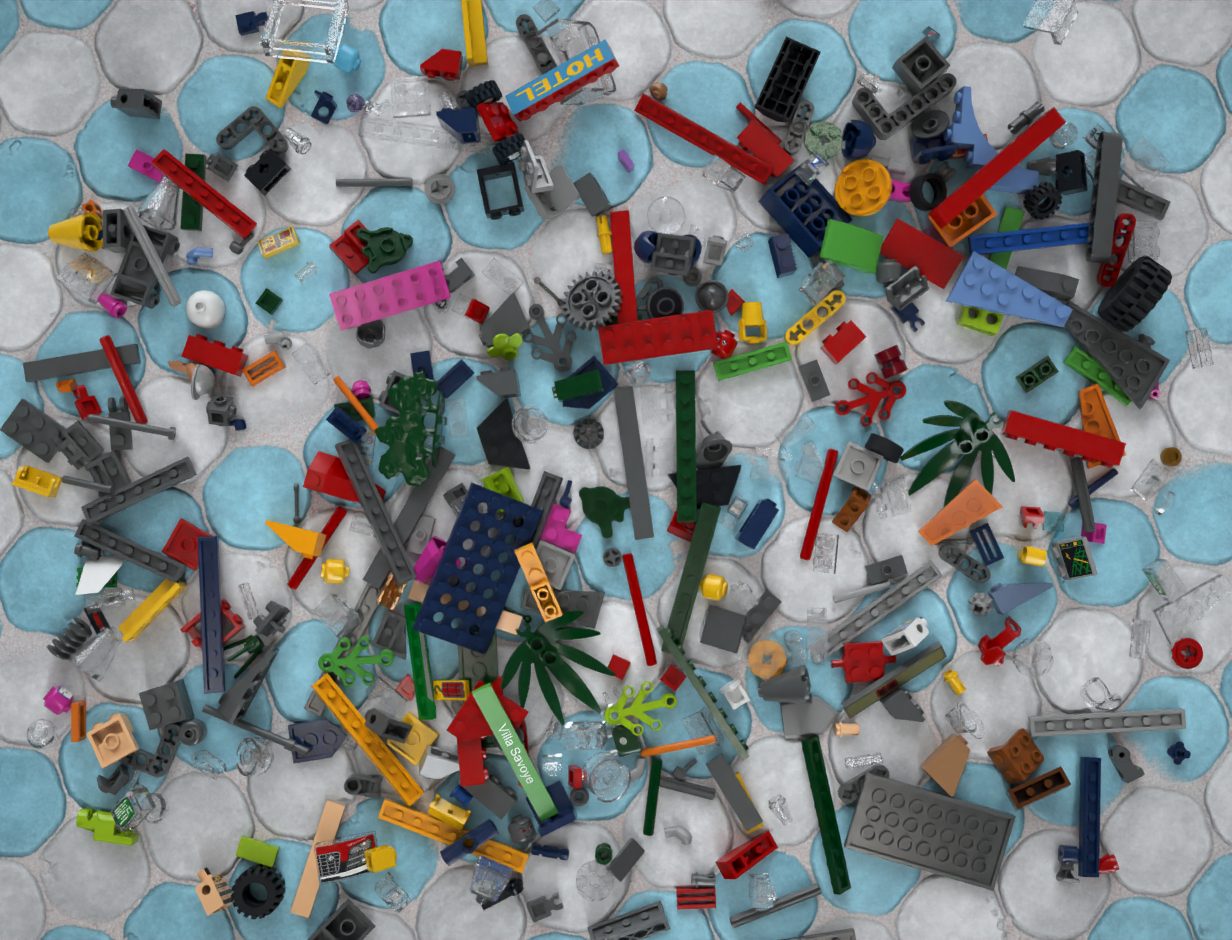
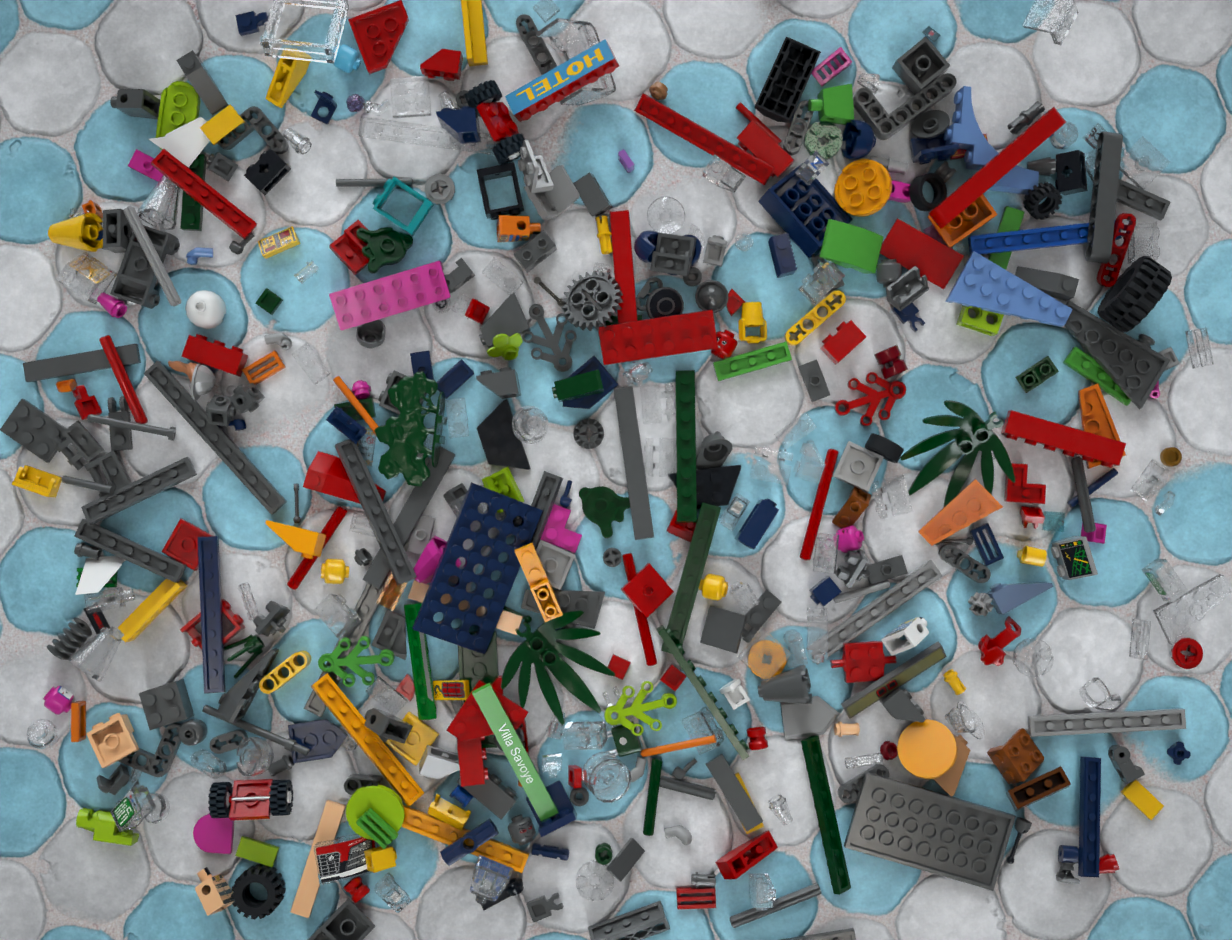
none -> dark grey plate [144,361,287,514]
none -> white sticker [149,117,210,167]
none -> lime tile [156,81,201,150]
none -> dark grey slope [176,50,228,115]
none -> dark pink tile [193,814,234,854]
none -> yellow hinge [200,104,245,145]
none -> plate [208,779,293,820]
none -> dark grey beam [210,729,248,754]
none -> dark grey brick [229,383,265,414]
none -> yellow beam [259,650,311,694]
none -> dark grey pin [268,755,294,776]
none -> red wheel [343,875,370,903]
none -> lime tile [346,785,405,840]
none -> red plate [348,0,409,74]
none -> dark grey plate [354,548,372,566]
none -> bright green tile [356,808,398,849]
none -> teal window [372,177,434,236]
none -> orange torso [497,215,541,242]
none -> dark grey brick [514,230,557,273]
none -> red plate [621,563,674,618]
none -> red wheel [746,727,768,750]
none -> bright green torso [808,84,854,125]
none -> dark blue brick [809,576,842,606]
none -> dark pink slope [811,47,852,87]
none -> dark pink head [834,526,864,553]
none -> dark grey hips [835,549,871,588]
none -> dark red plate [880,741,898,760]
none -> light orange tile [897,719,957,779]
none -> red plate [1004,463,1046,504]
none -> hinge [1006,817,1032,864]
none -> yellow tile [1121,780,1164,820]
none -> light grey tile [1158,347,1180,371]

